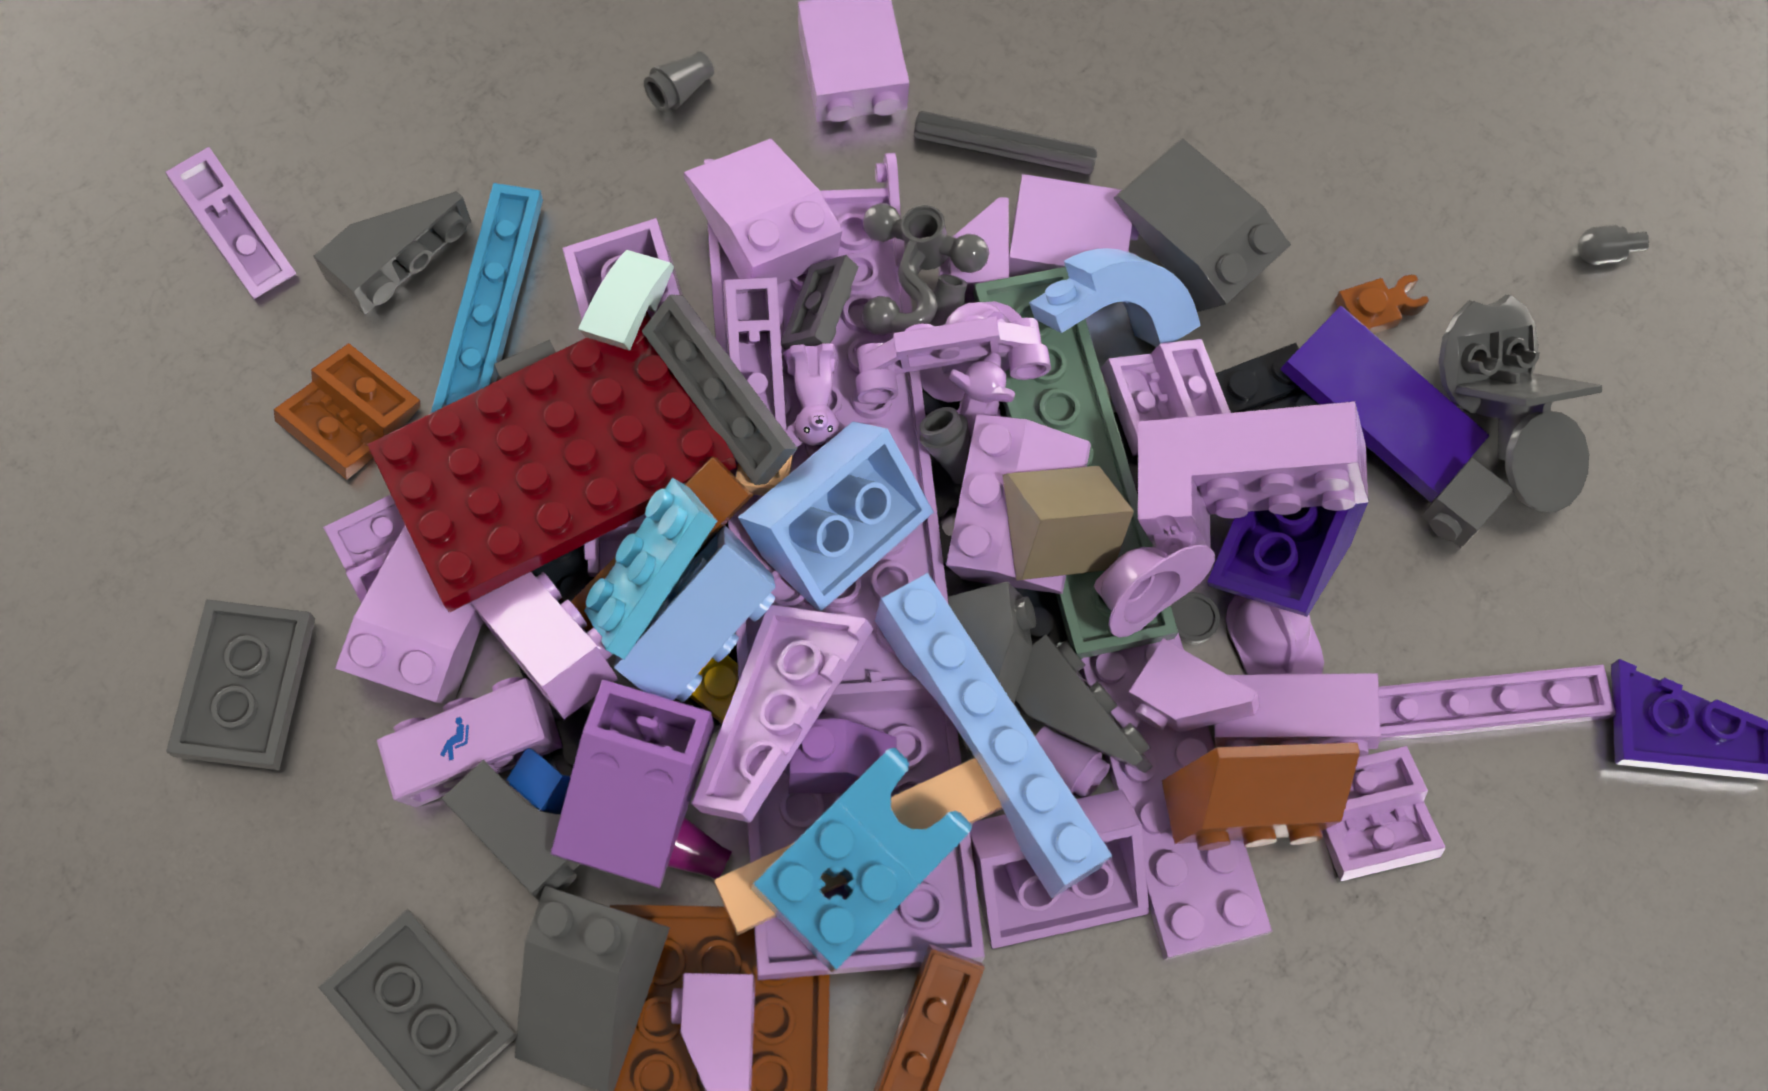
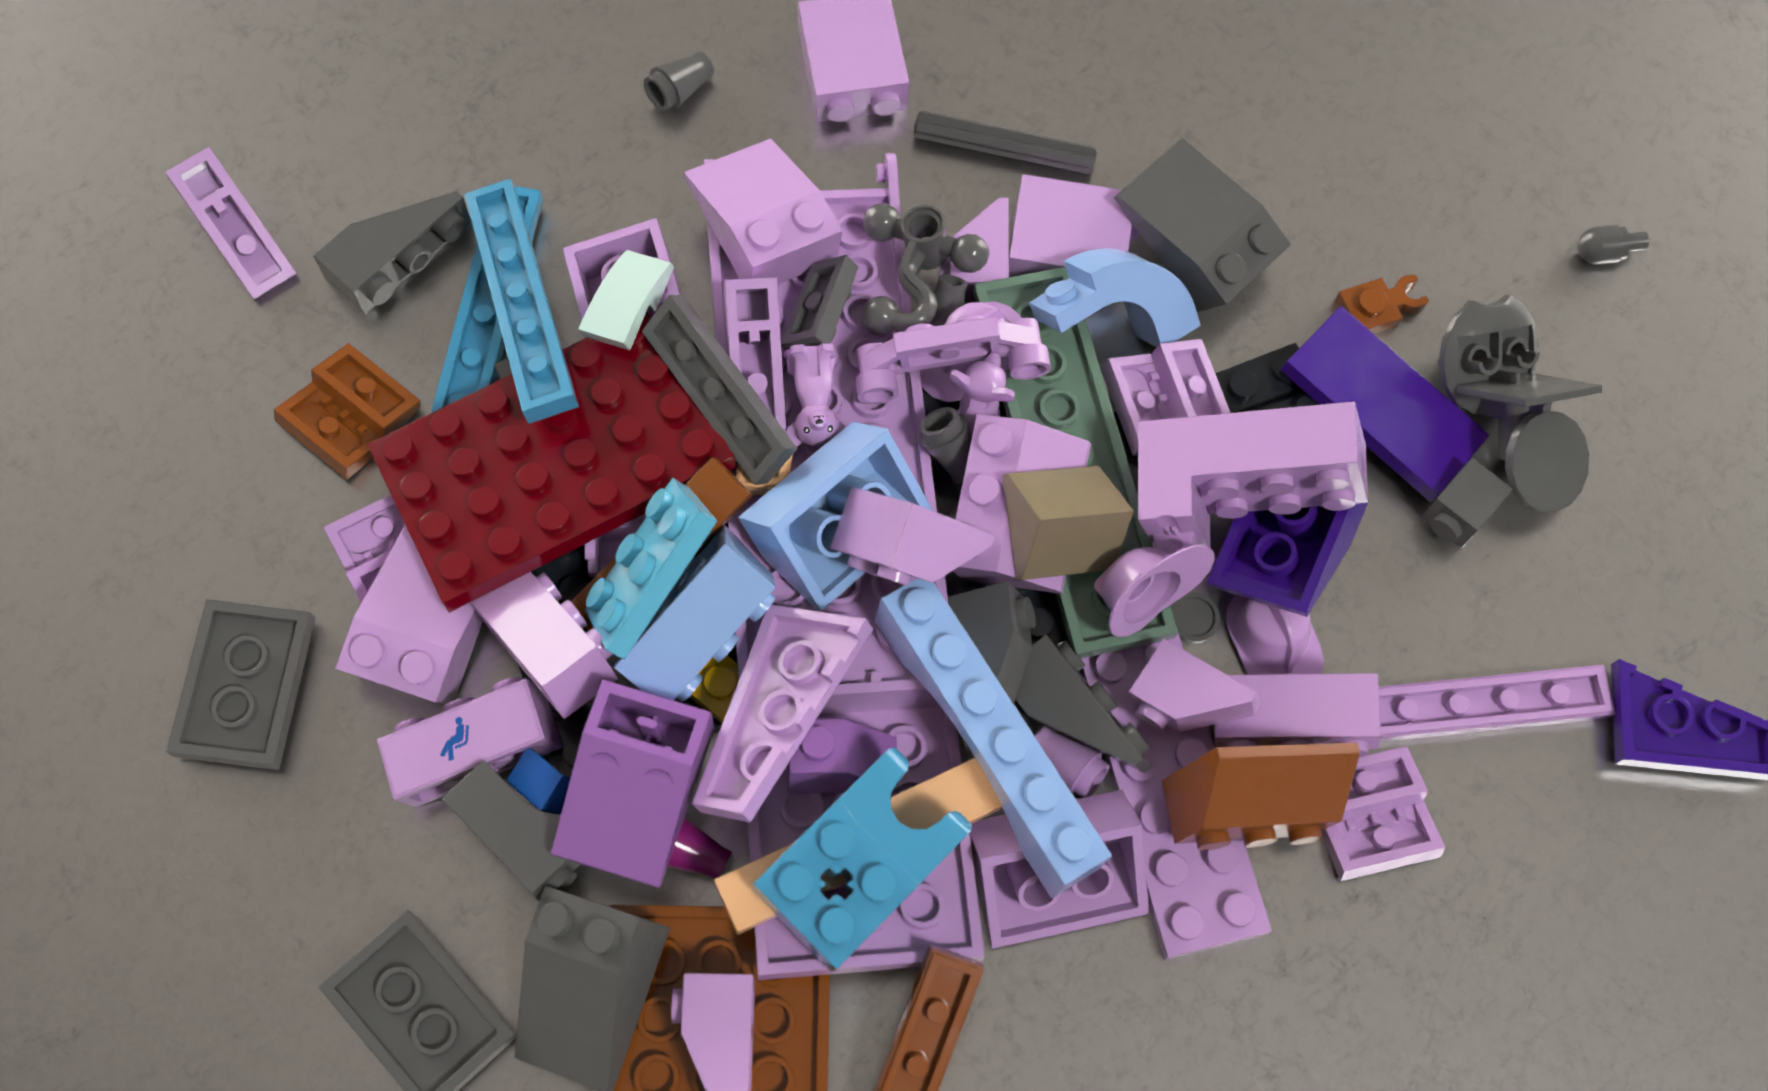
none -> dark azure plate [465,178,579,424]
none -> lavender slope [830,487,996,586]

